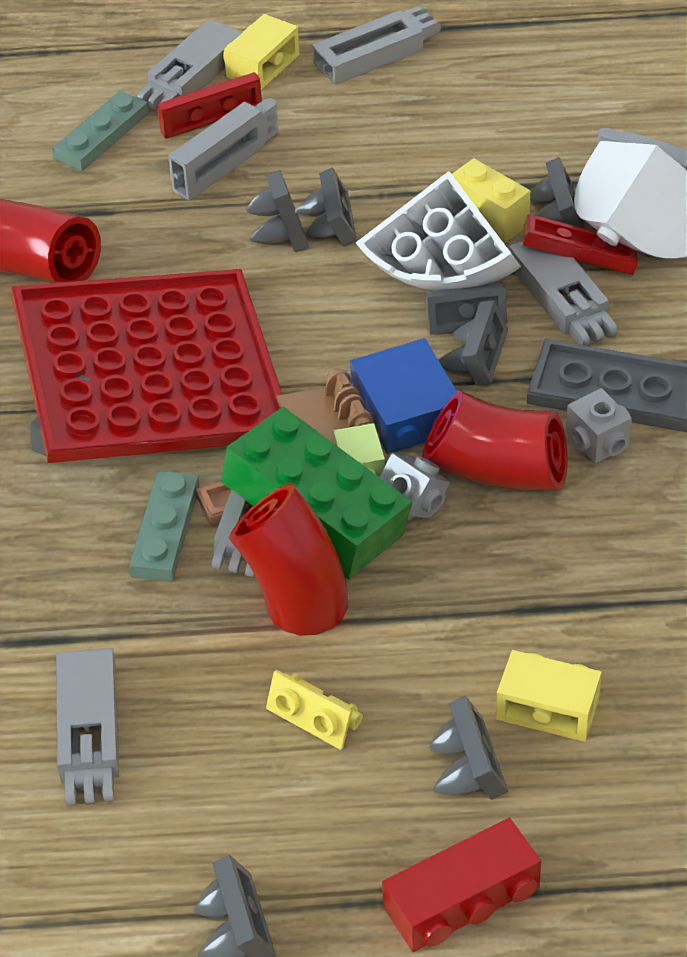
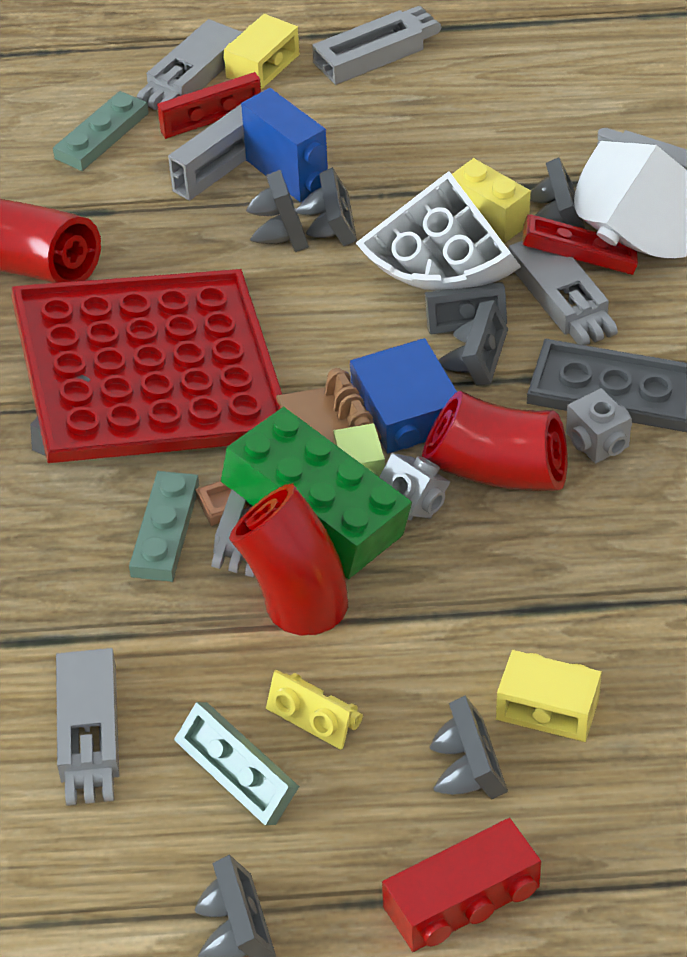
none -> plate [174,702,300,825]
none -> blue brick [241,88,328,203]

